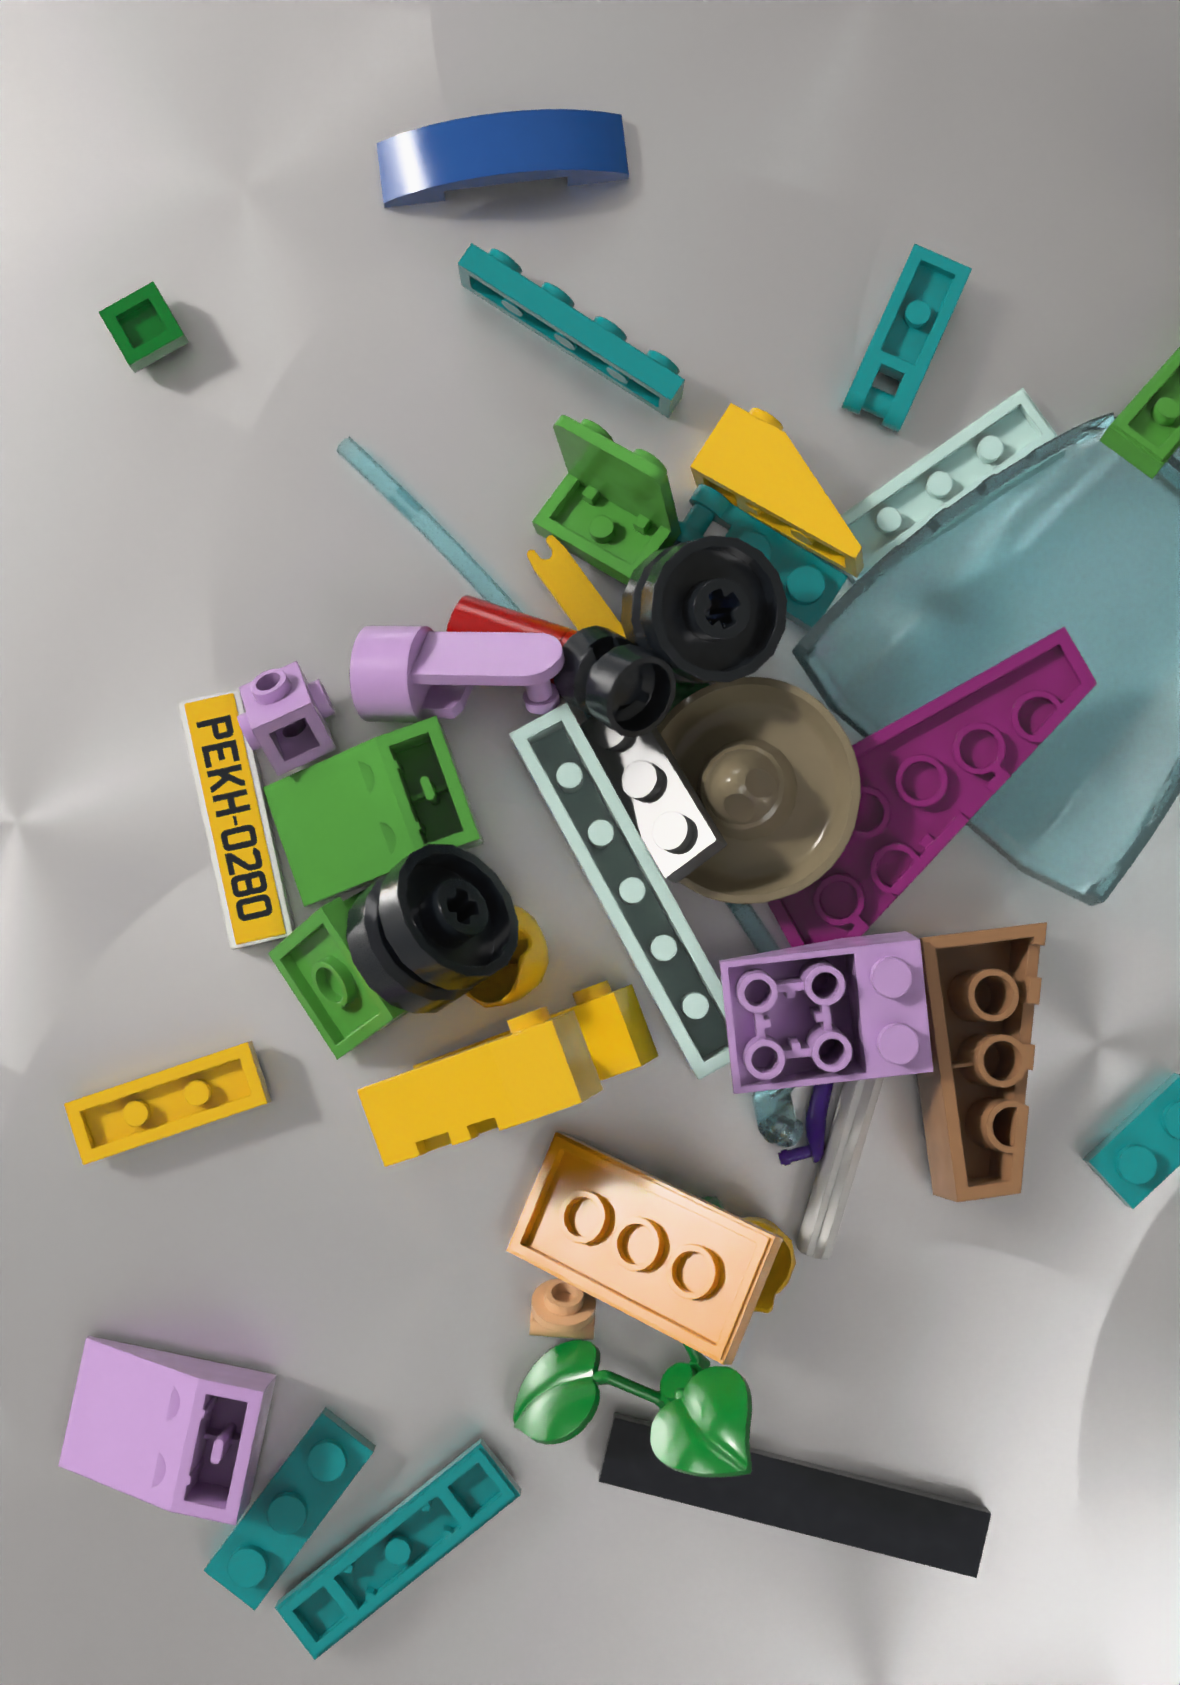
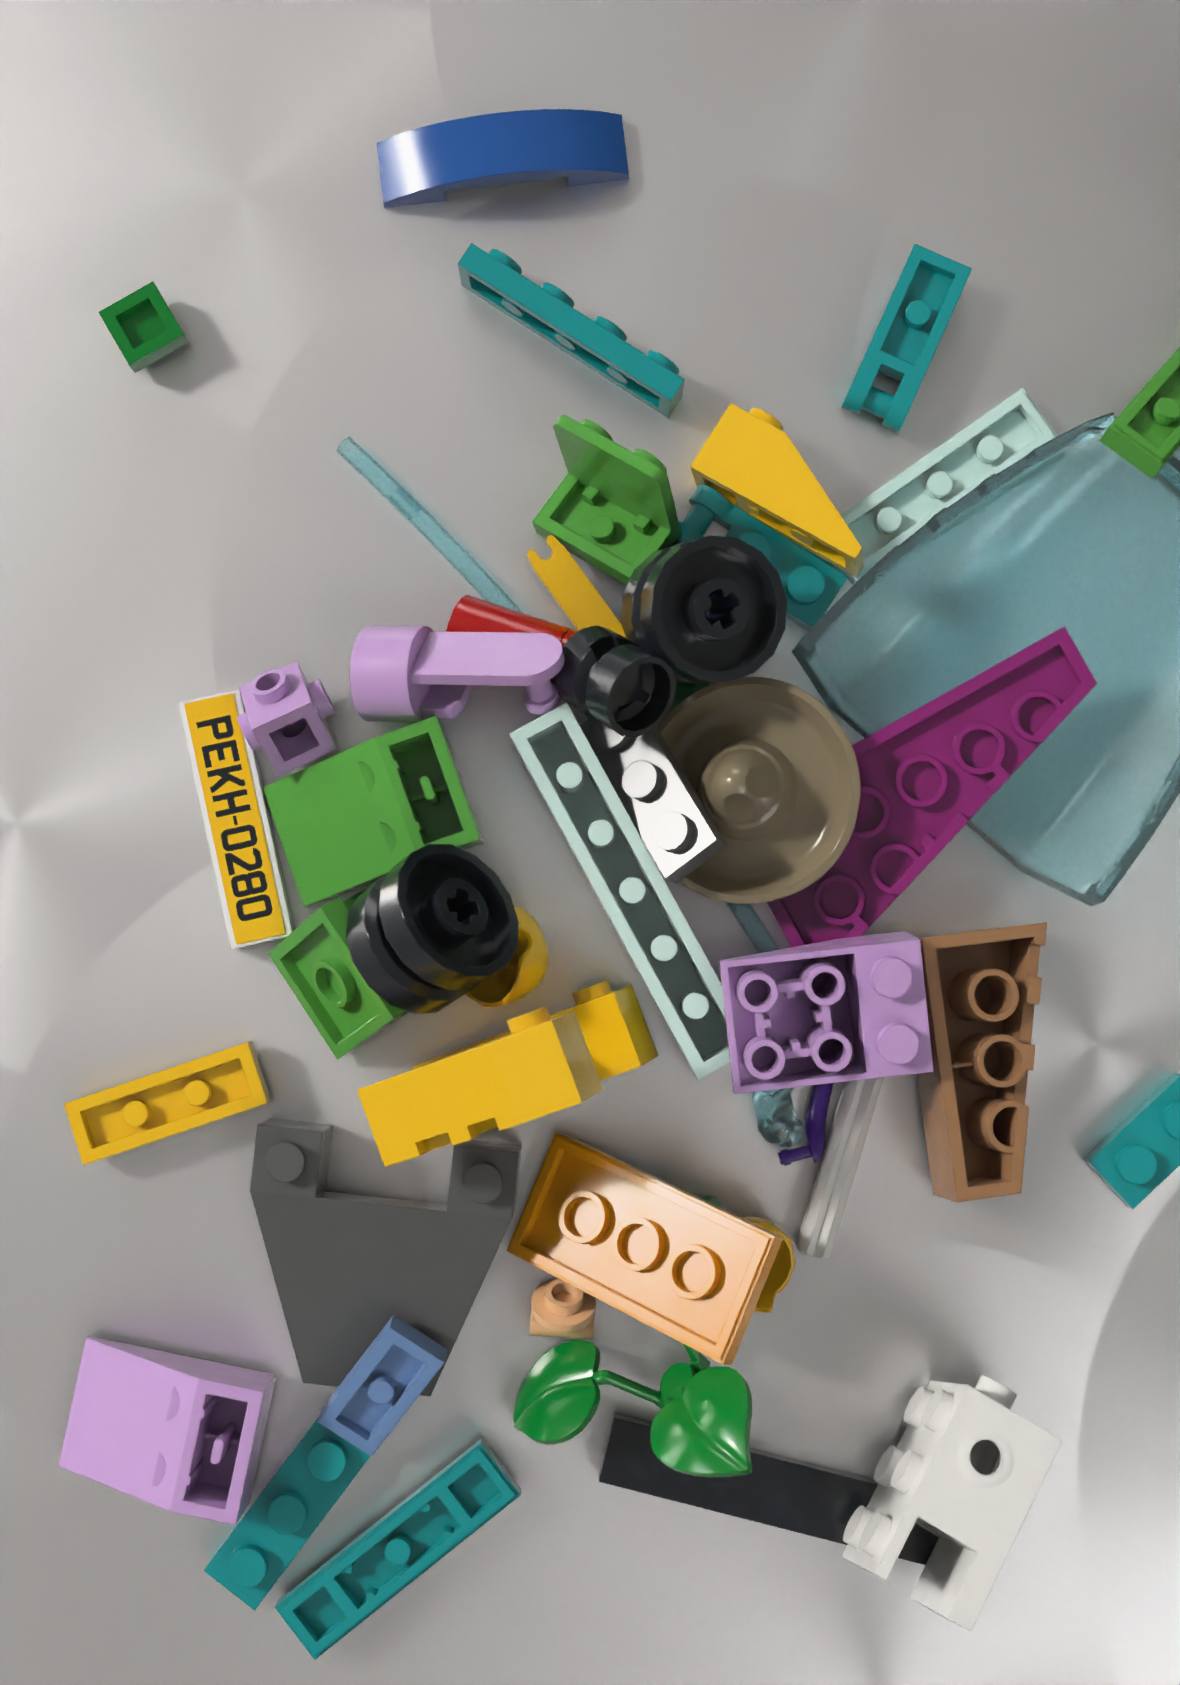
none -> dark grey wedge [250,1118,522,1396]
none -> medium blue plate [318,1314,447,1457]
none -> white torso [842,1375,1063,1632]

